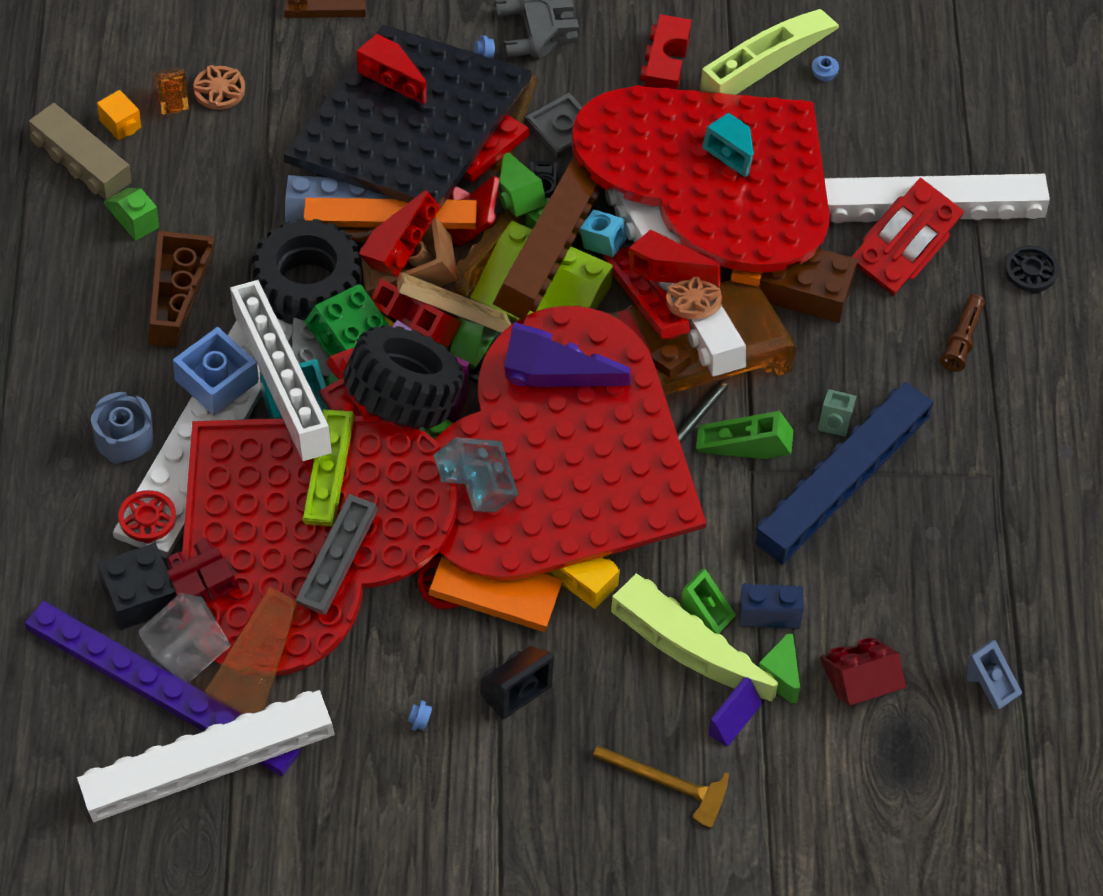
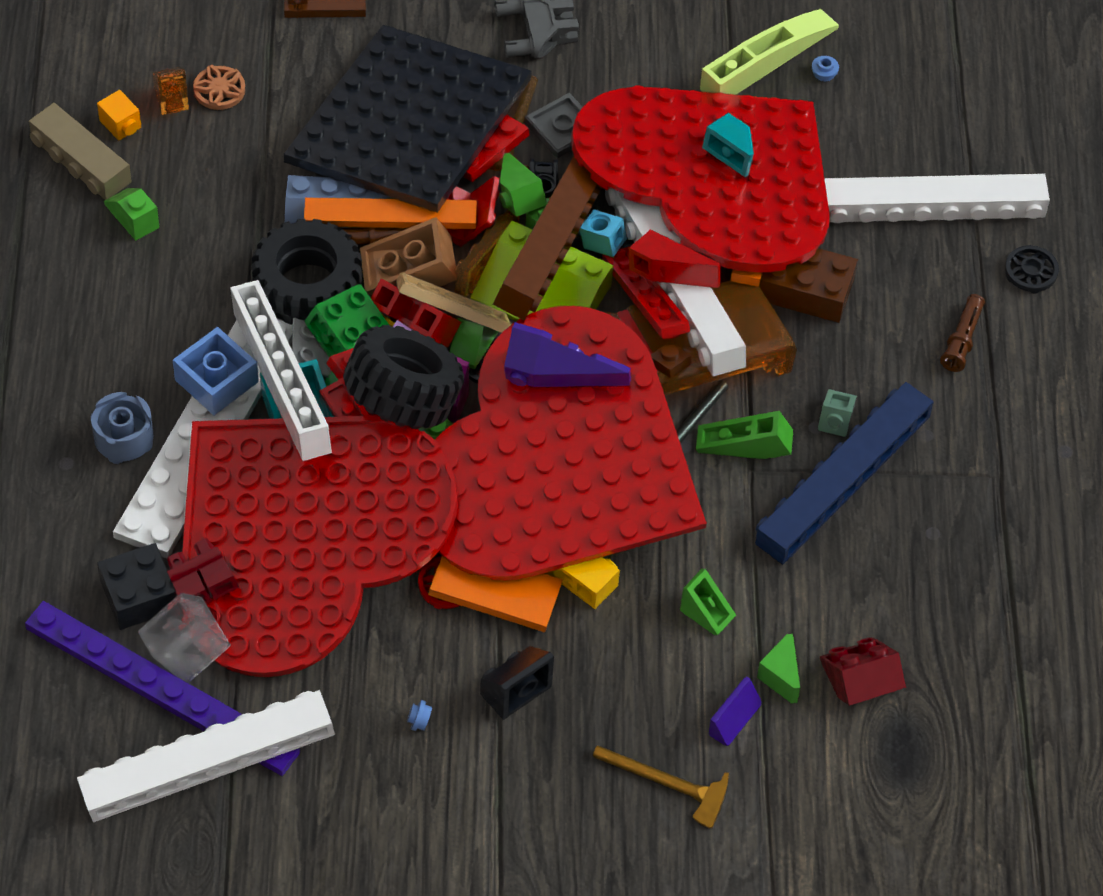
red wheel [118,490,176,544] -> none
reddish brown wedge [148,231,216,347] -> none
clear orange wing [205,587,297,714] -> none
dark grey plate [296,494,378,615] -> none
lime tile [303,409,354,527] -> none
red slope [357,34,426,104] -> none
red slope [359,190,441,277] -> none
clear light blue brick [434,437,519,512] -> none
medium blue plate [473,35,495,58] -> none
yellowish green slope [611,573,778,701] -> none
red arch [640,14,692,89] -> none
nougat wheel [666,277,722,319] -> none
dark blue brick [739,583,804,628] -> none
red piece [852,177,965,296] -> none
sand blue slope [967,640,1022,709] -> none

